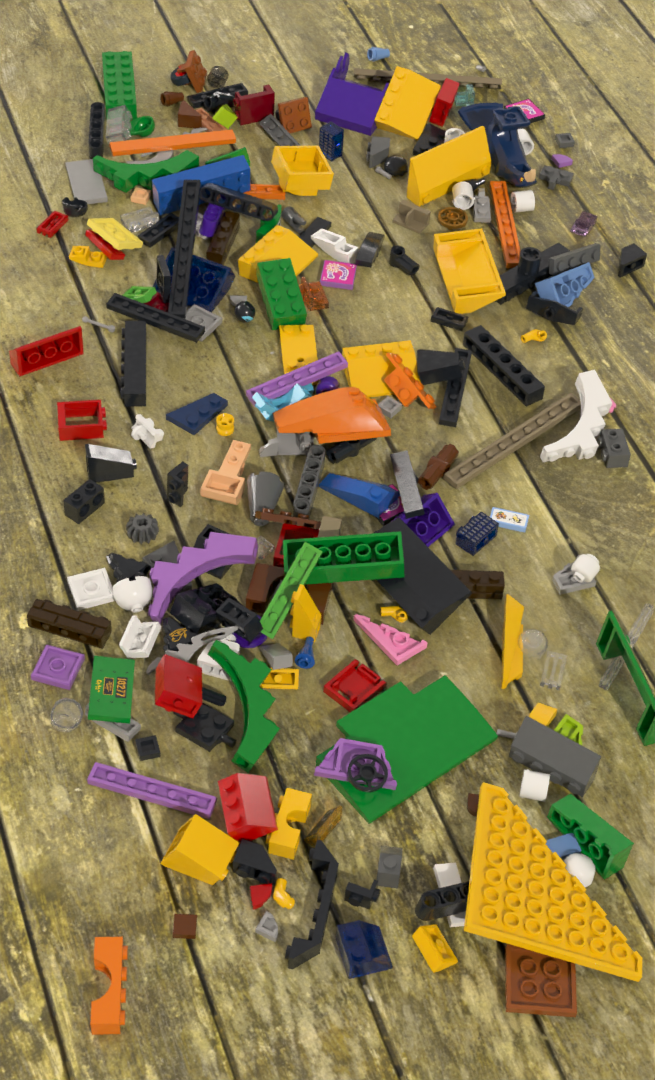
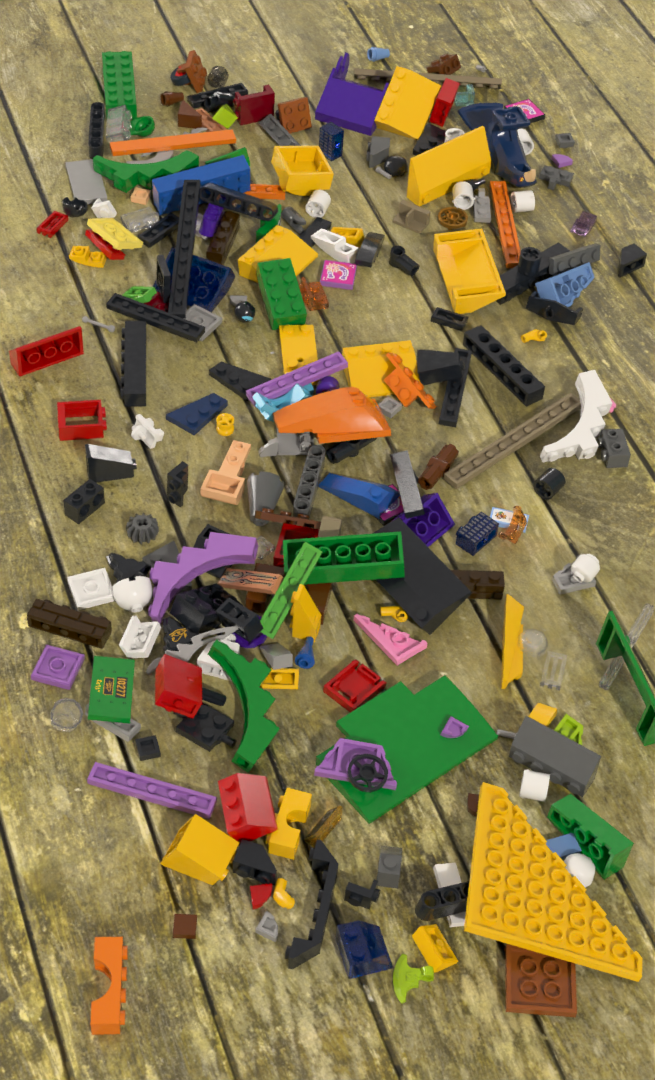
none -> white bracket [92,198,117,218]
none -> black wing [209,361,271,401]
none -> nougat tile [218,568,284,594]
none -> white piece [305,190,331,218]
none -> yellow slope [330,227,365,248]
none -> lime piece [393,954,434,1004]
none -> reddish brown bracket [426,53,461,75]
none -> medium lavender tile [440,717,469,738]
none -> clear orange helmet [498,505,527,544]
none -> black piece [533,467,566,500]

